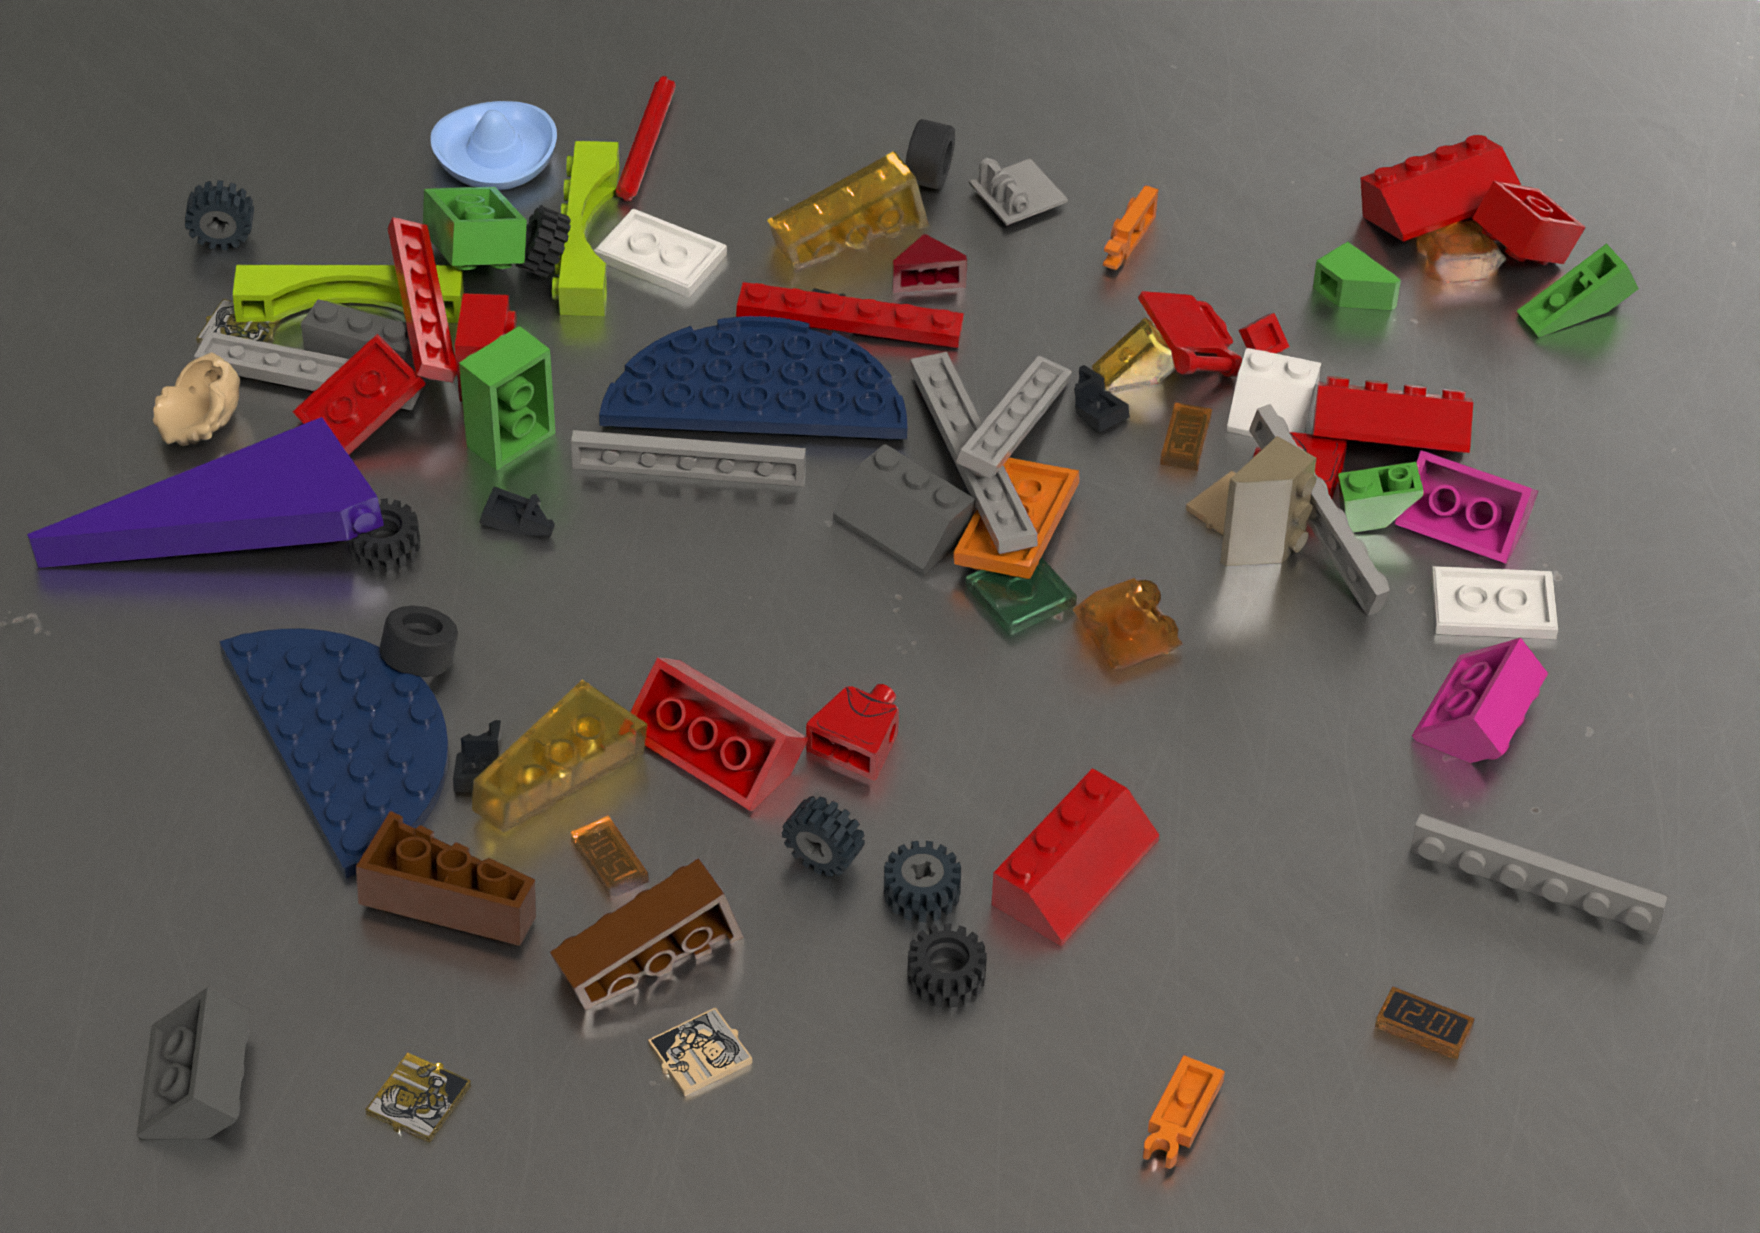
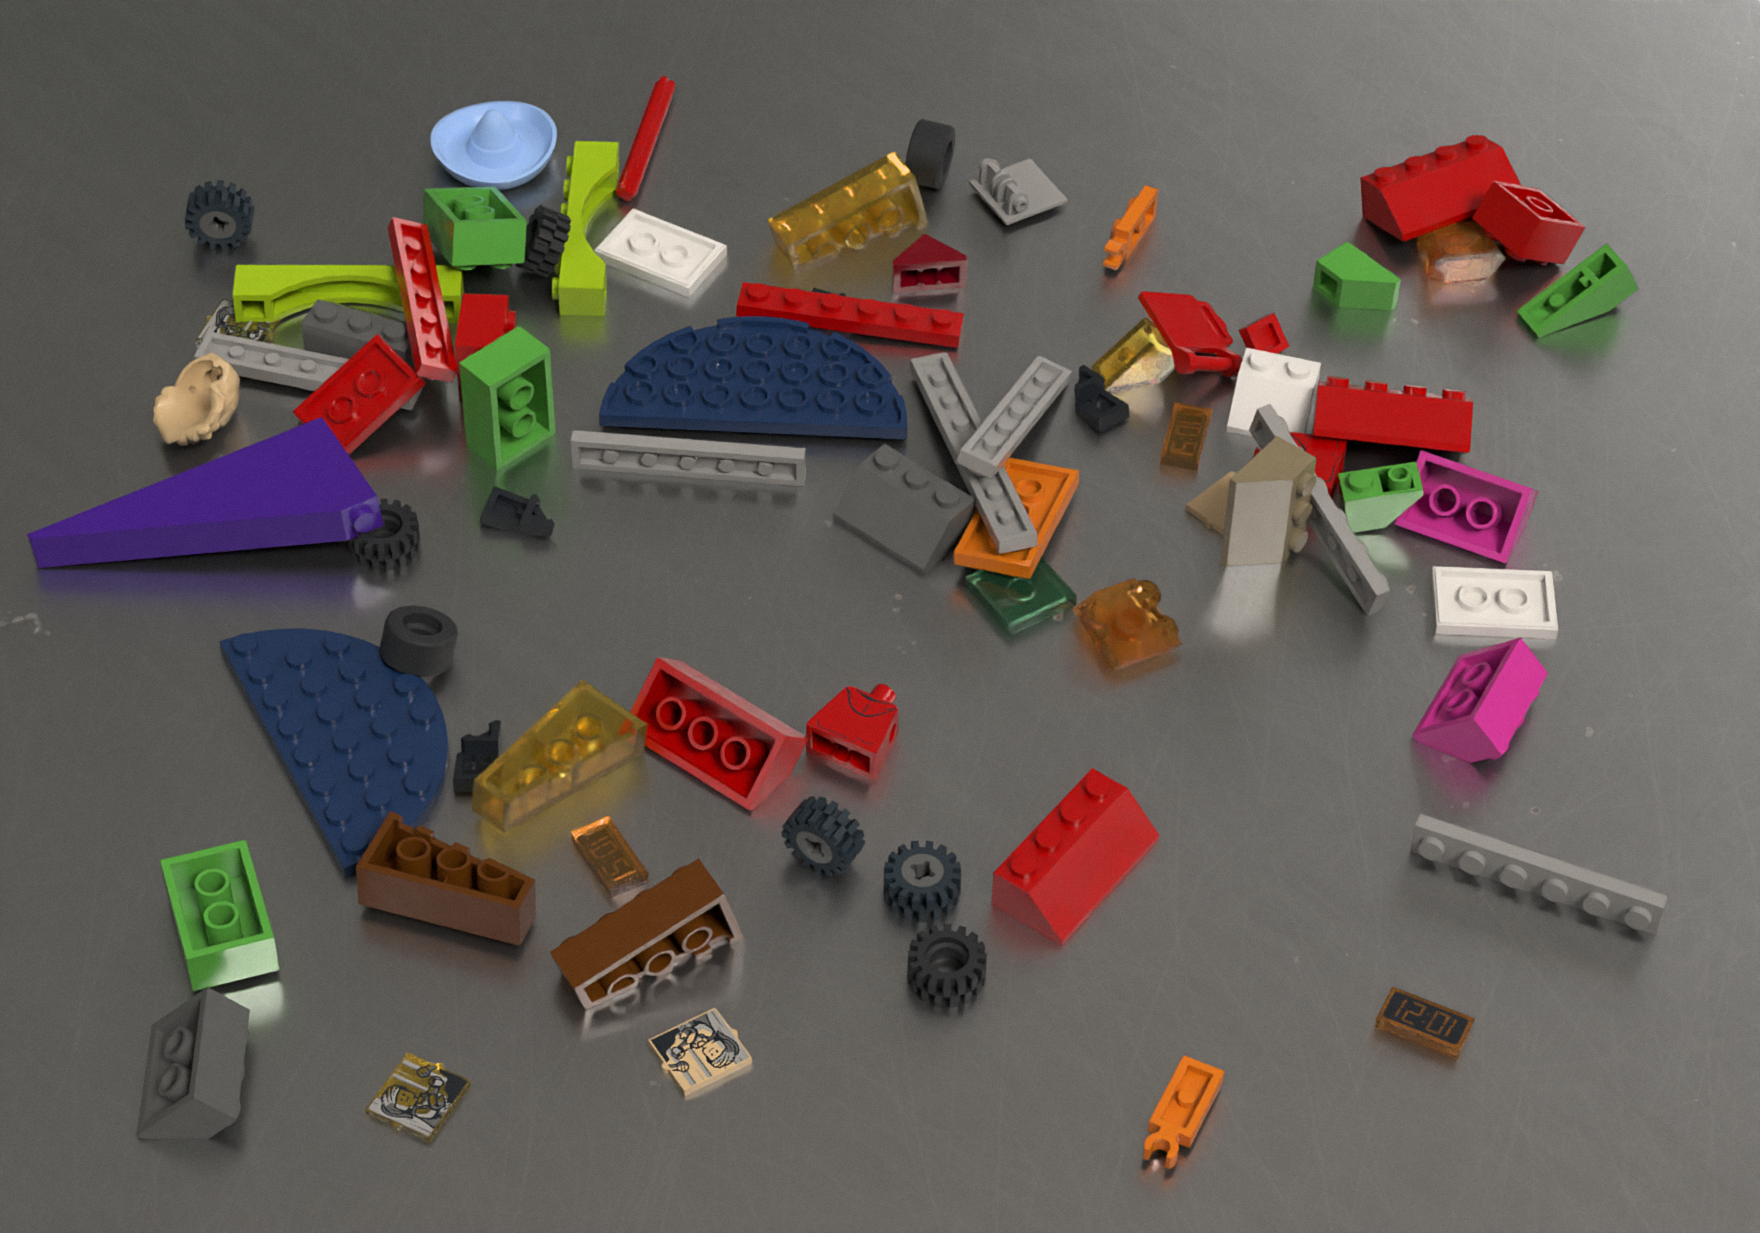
none -> bright green brick [160,839,279,991]

